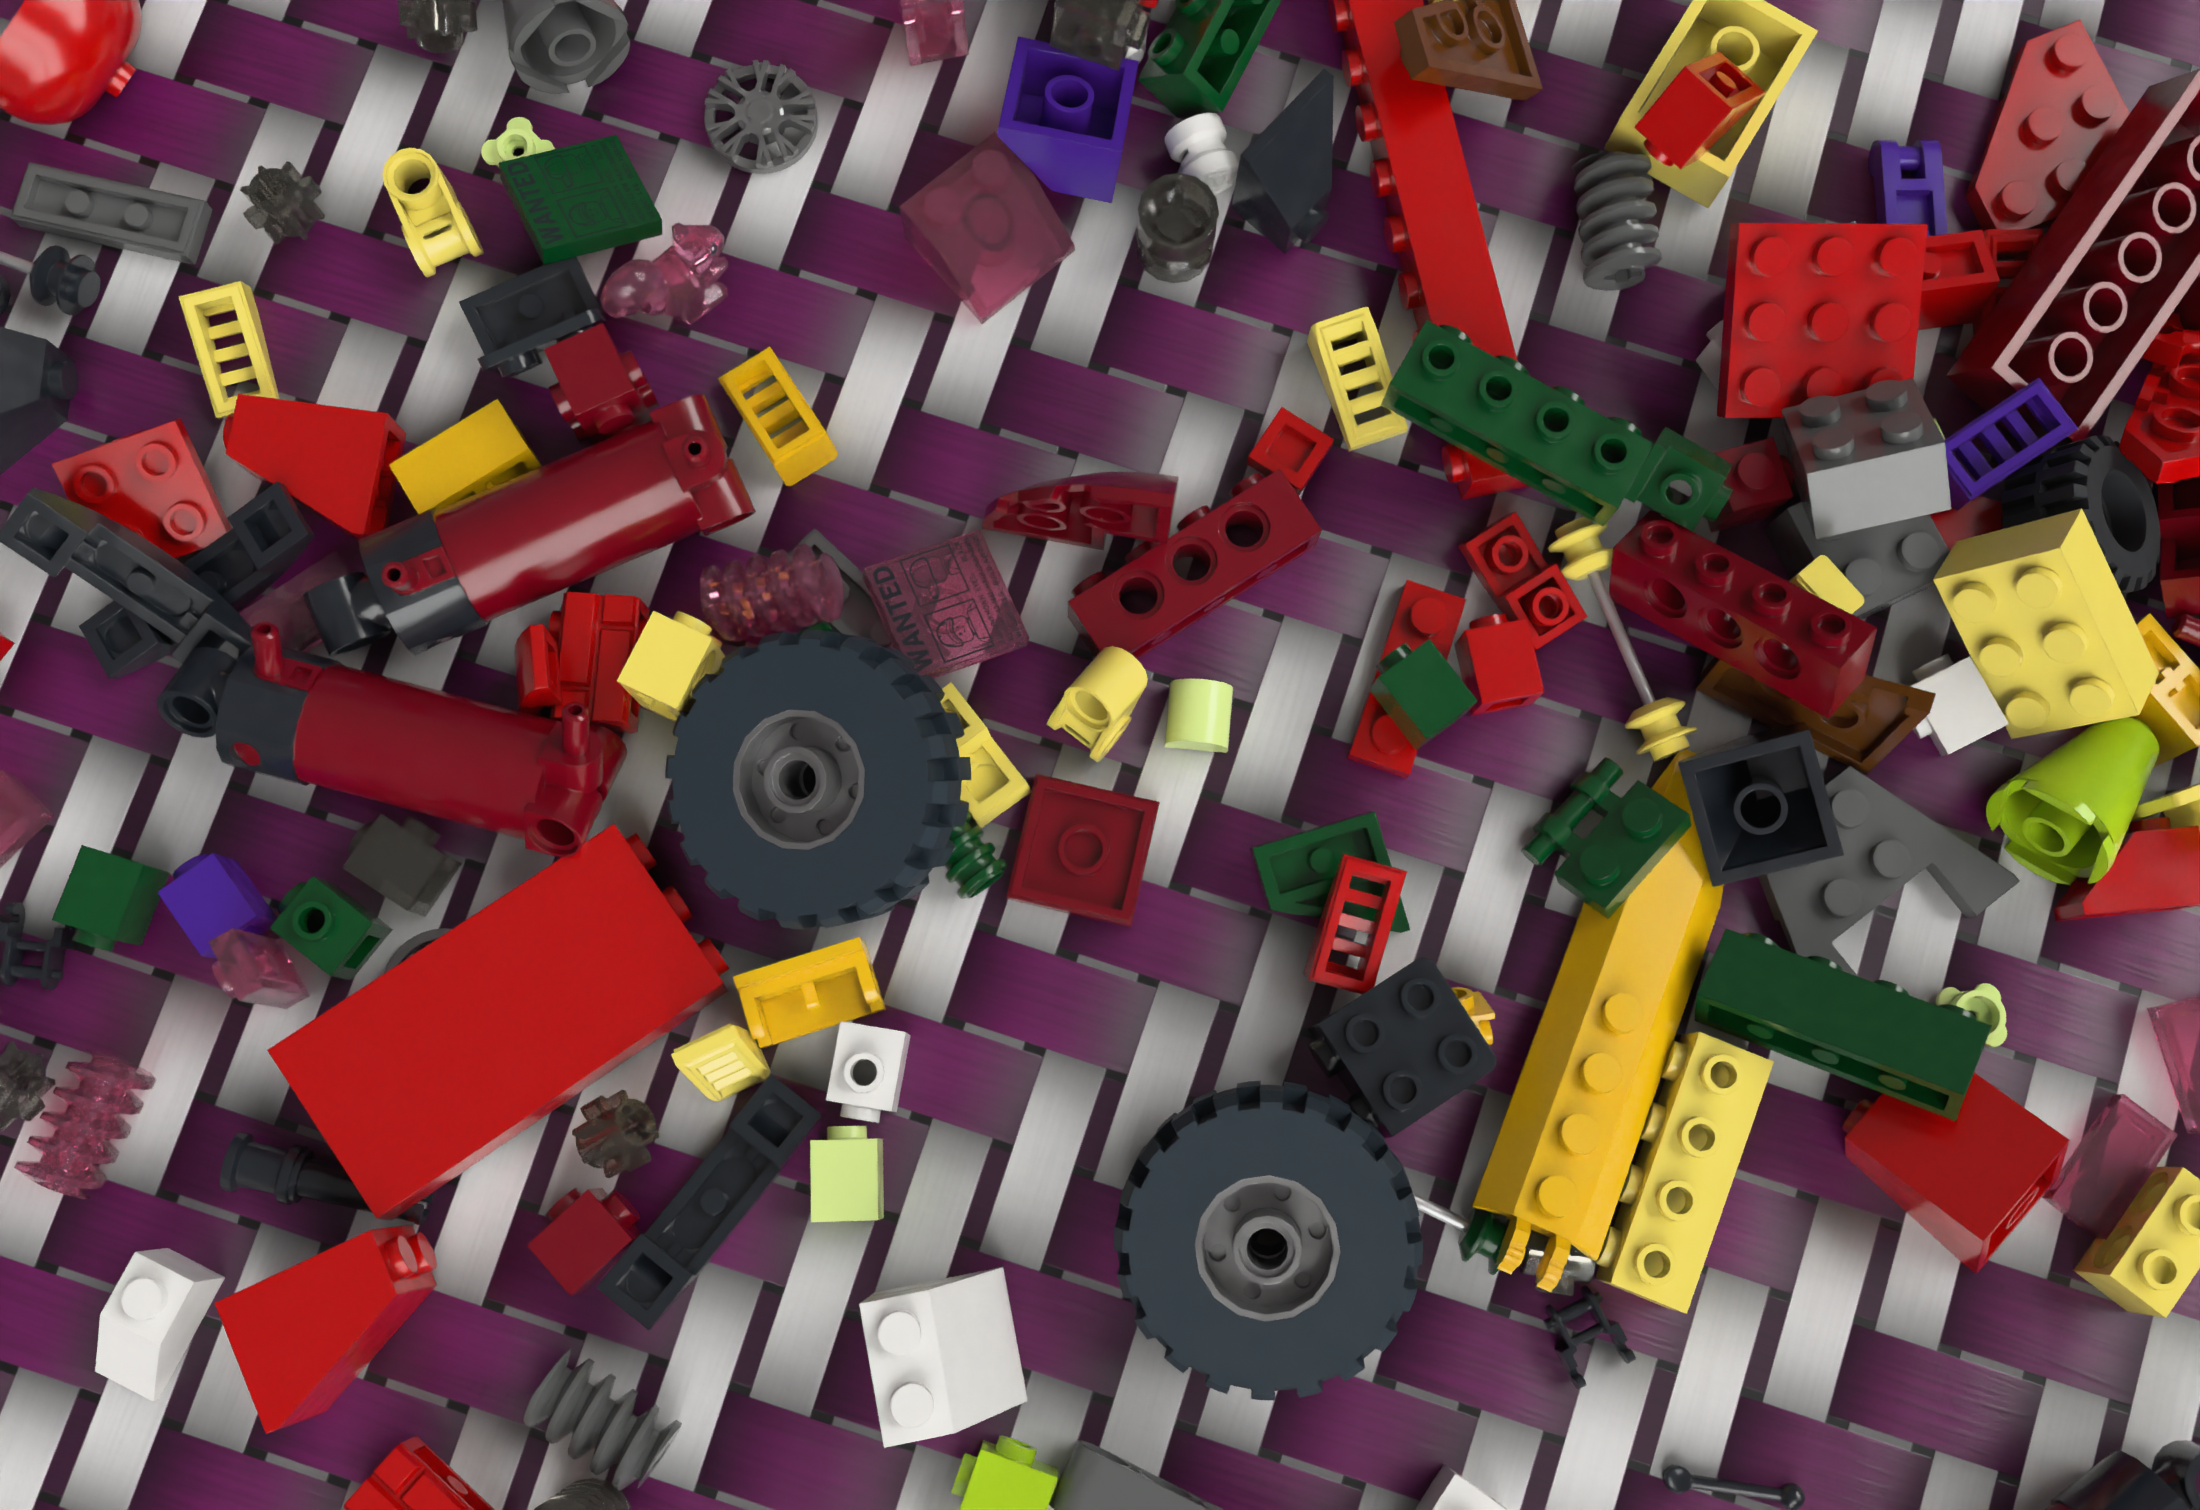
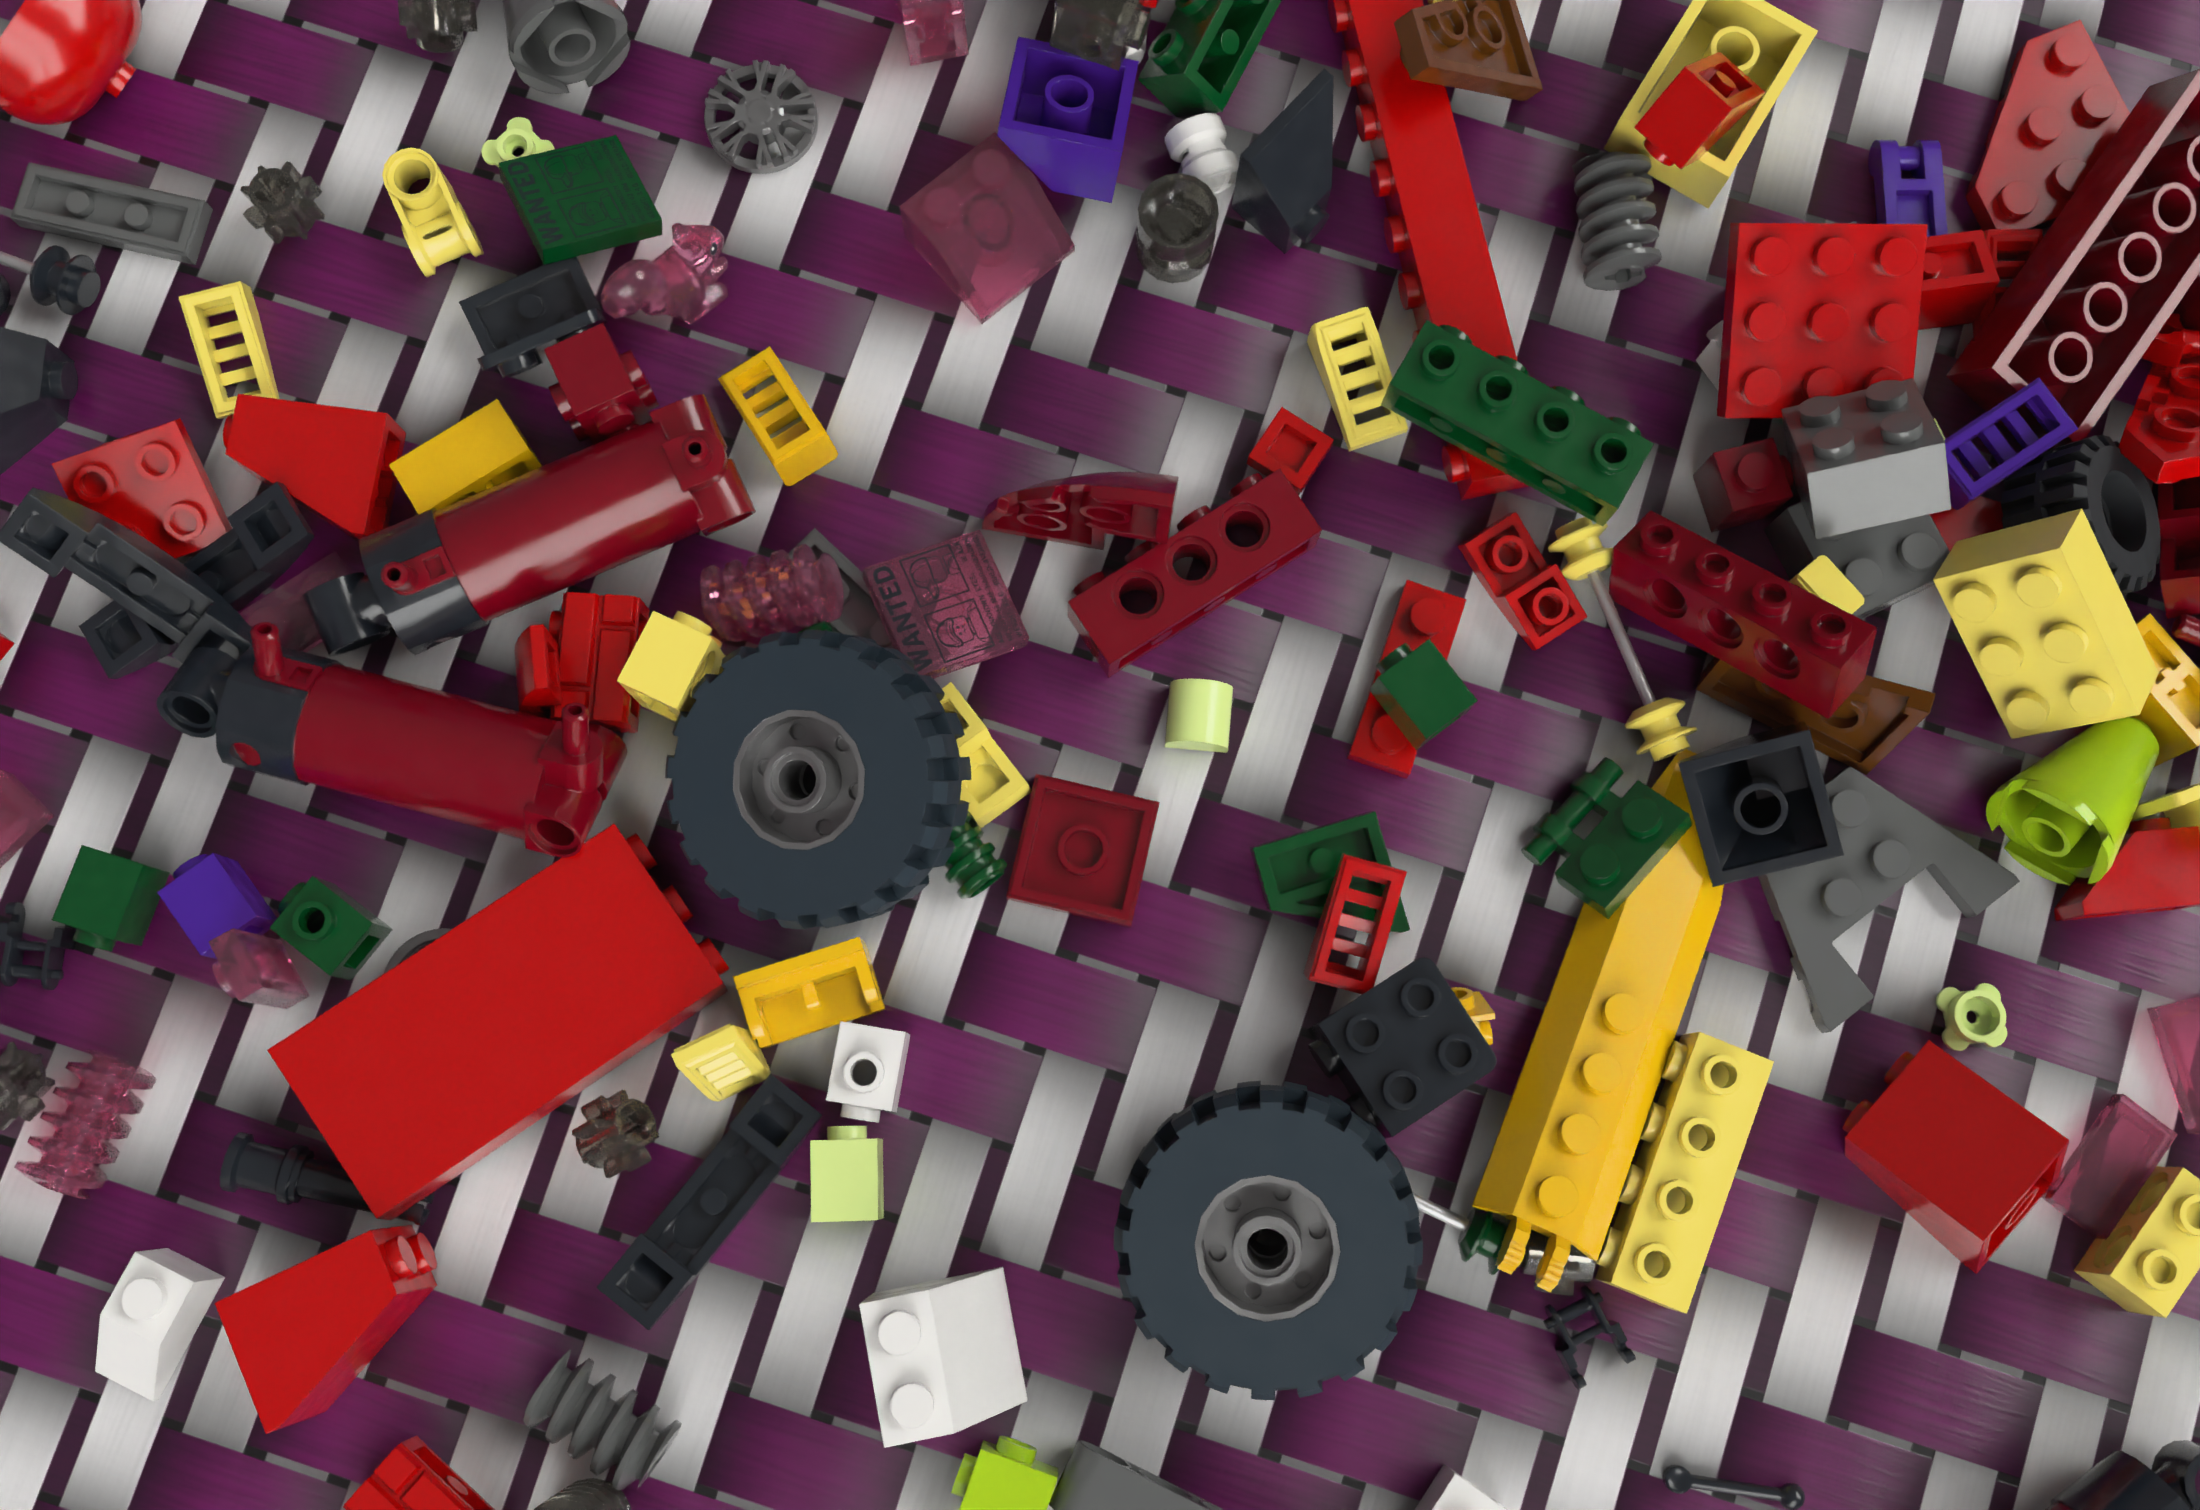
clear smoke brick [342,814,462,917] -> none
dark red brick [527,1188,641,1296] -> none
light yellow piece [1047,646,1148,763] -> none
red brick [1454,614,1545,716] -> none
dark green brick [1625,427,1734,531] -> none
dark green brick [1694,929,1992,1121] -> none
white brick [1910,653,2009,756] -> none

